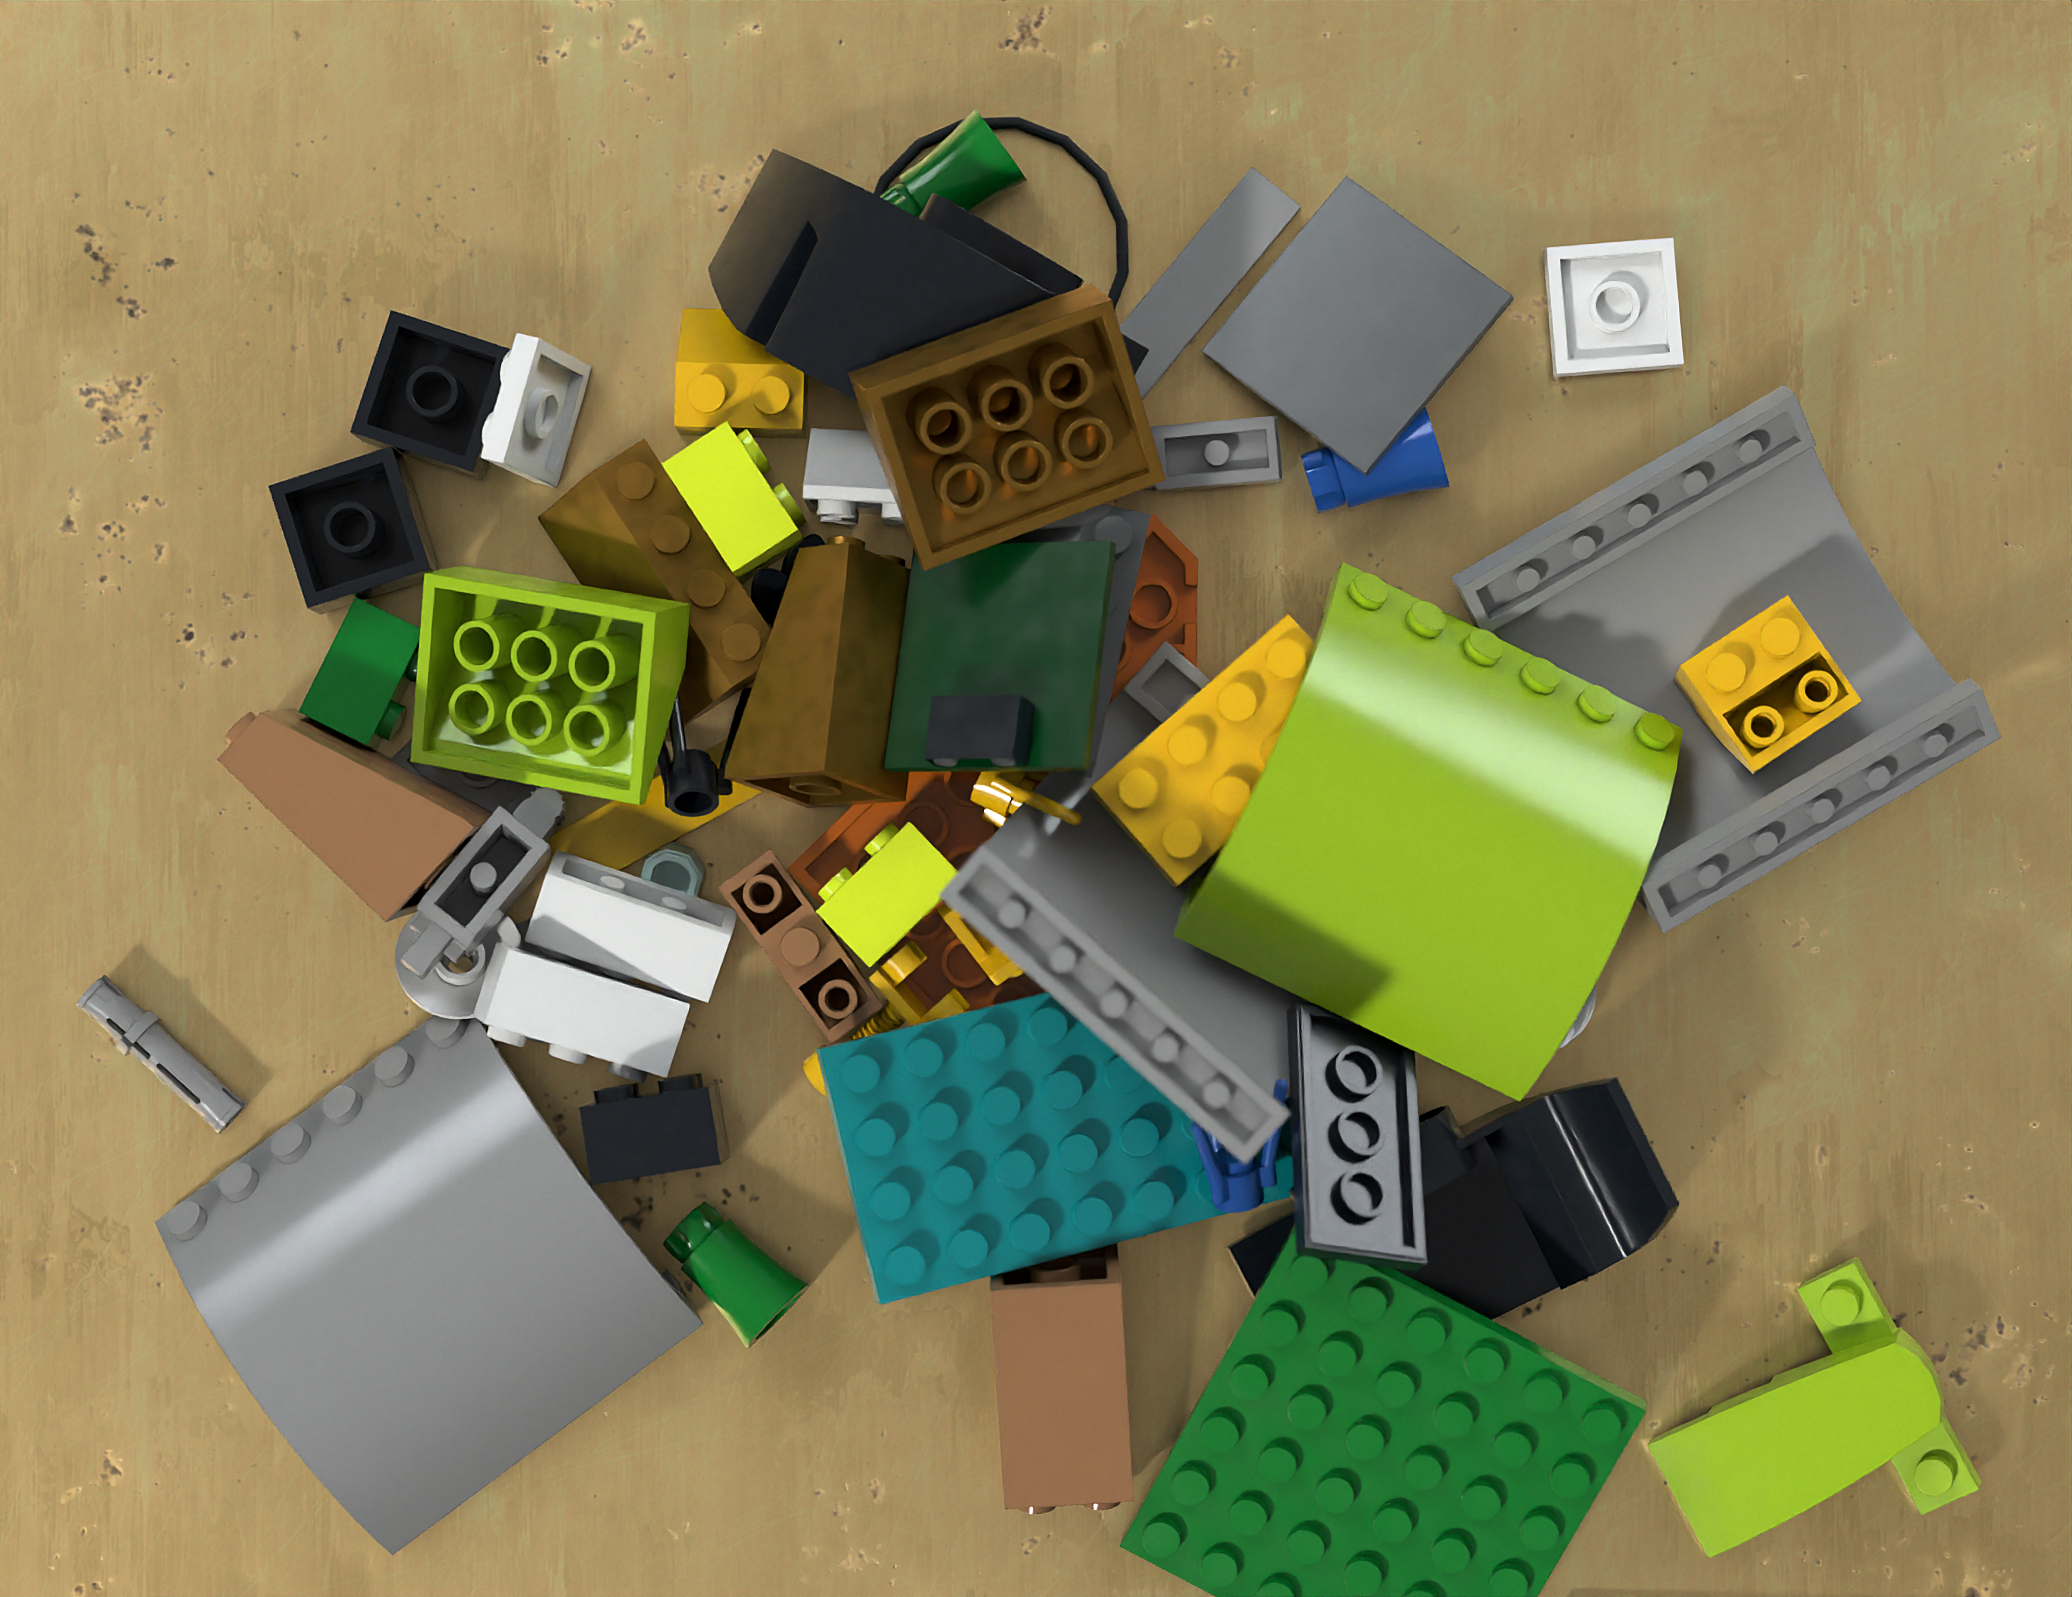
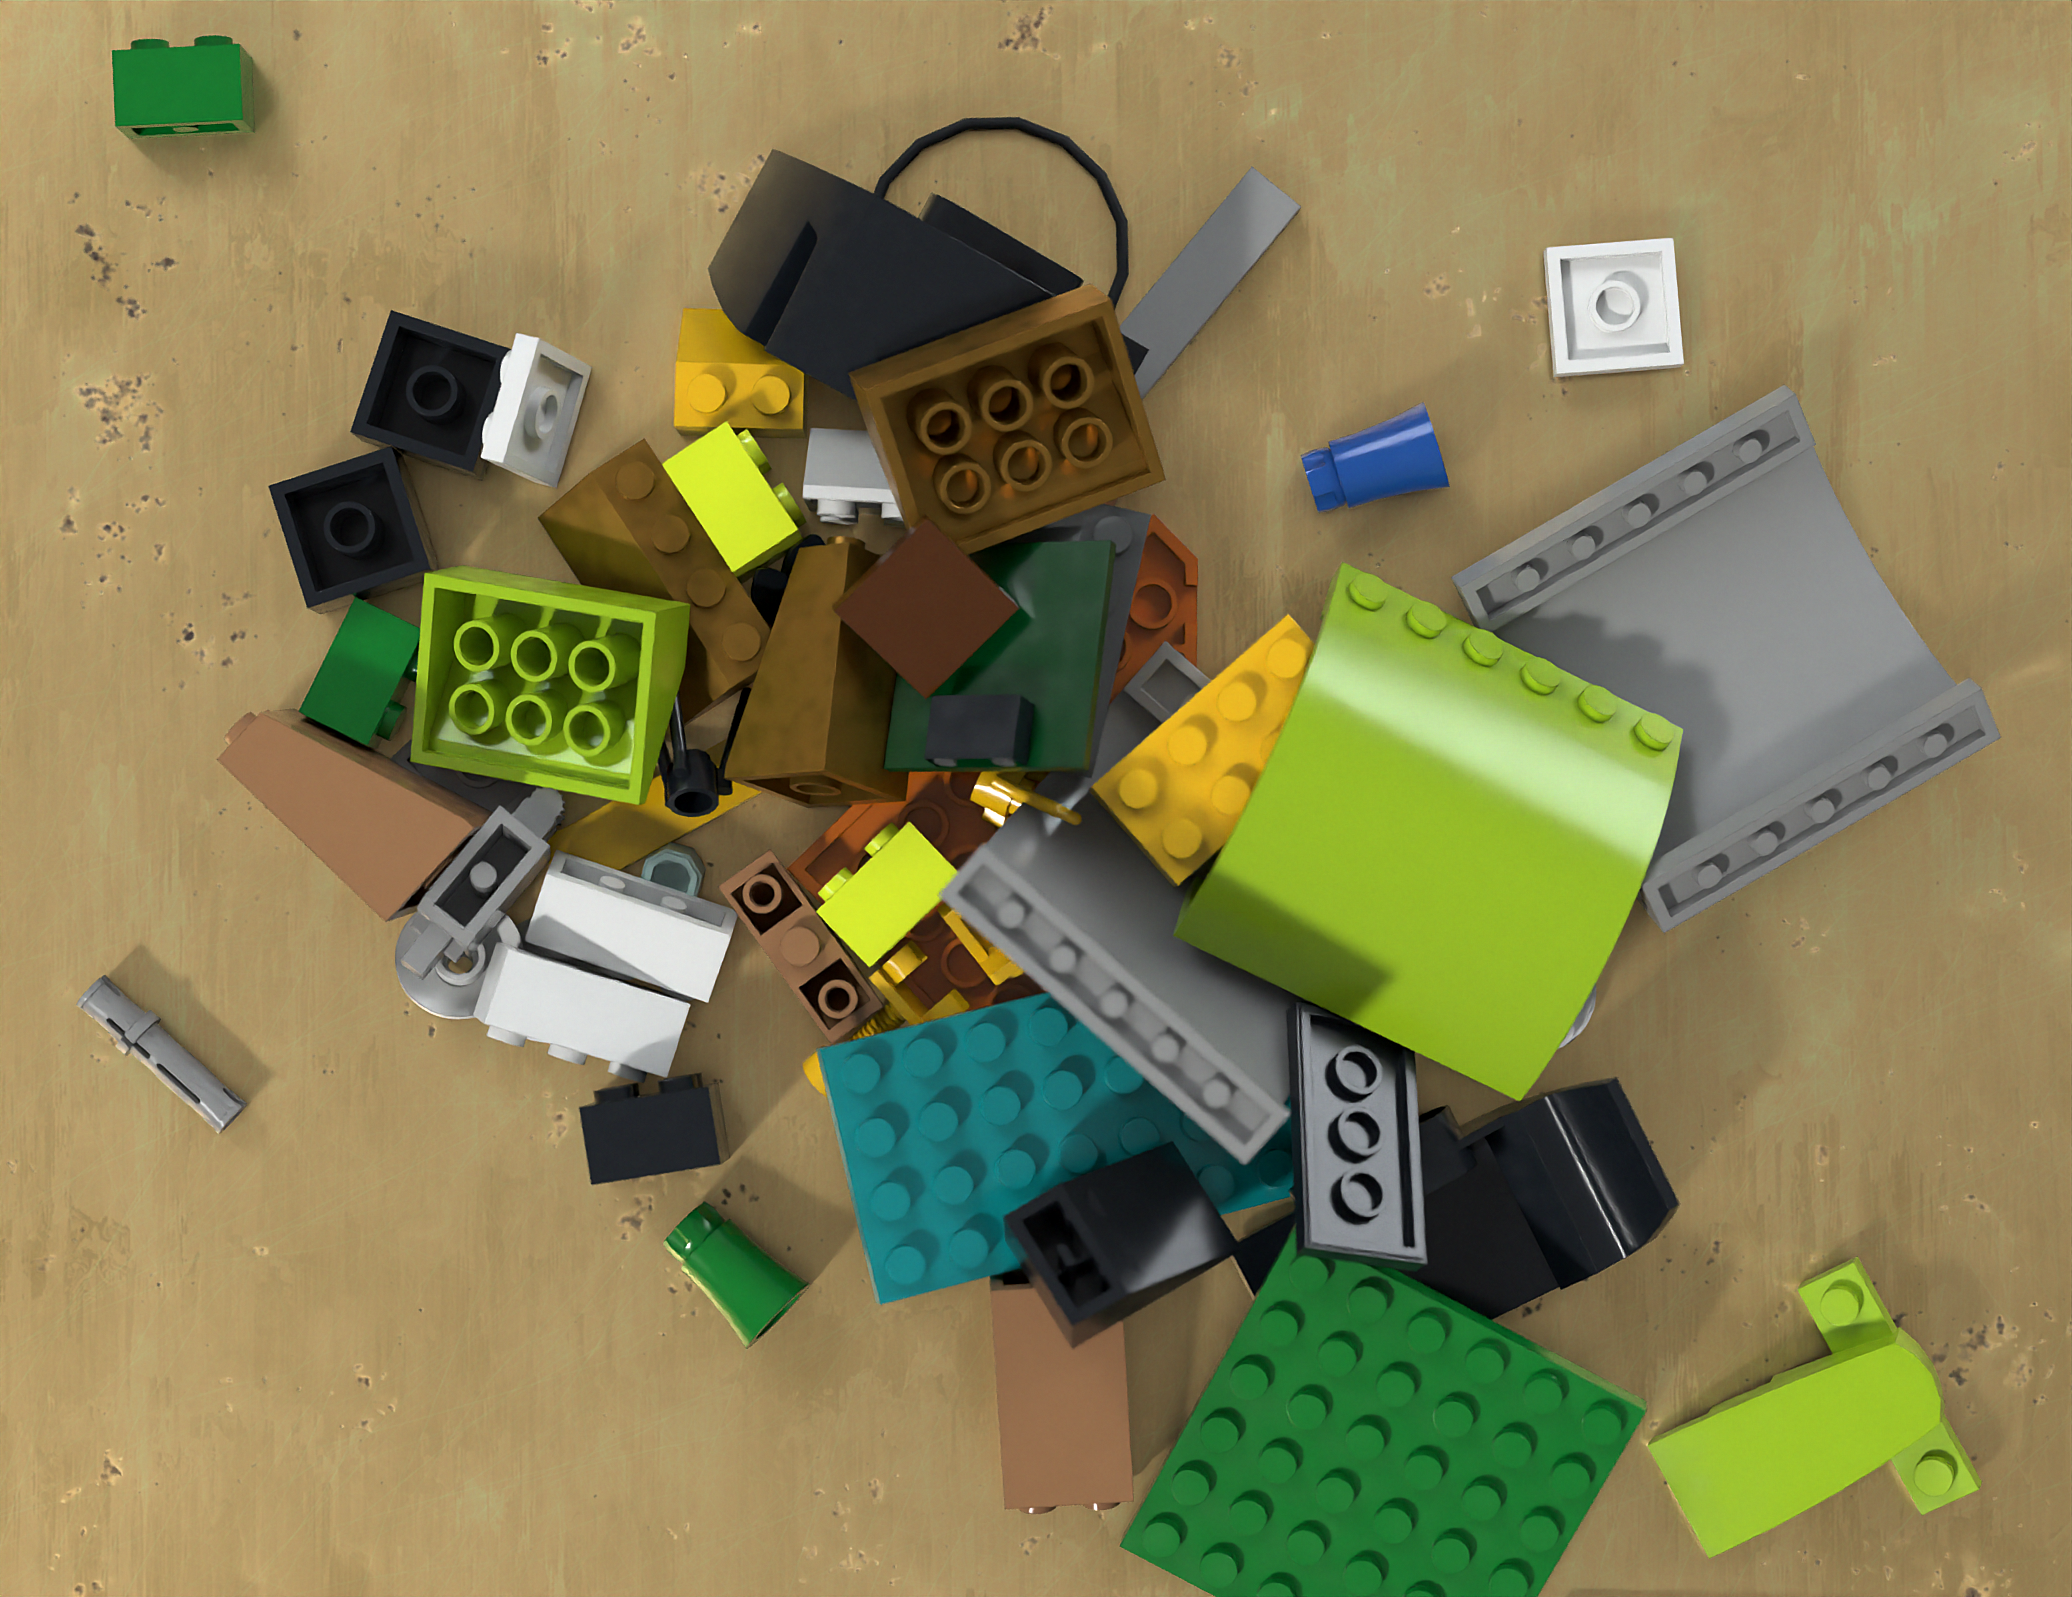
light grey panel [155,1015,704,1555] -> none
green plant [880,108,1027,217] -> none
light grey hinge [1138,416,1283,493] -> none
blue plant [1191,1079,1288,1213] -> none
piece [1201,176,1514,477] -> none
yellow slope [1673,595,1862,774] -> none
none -> green brick [112,35,255,139]
none -> reddish brown tile [832,514,1019,699]
none -> black slope [1003,1141,1241,1349]

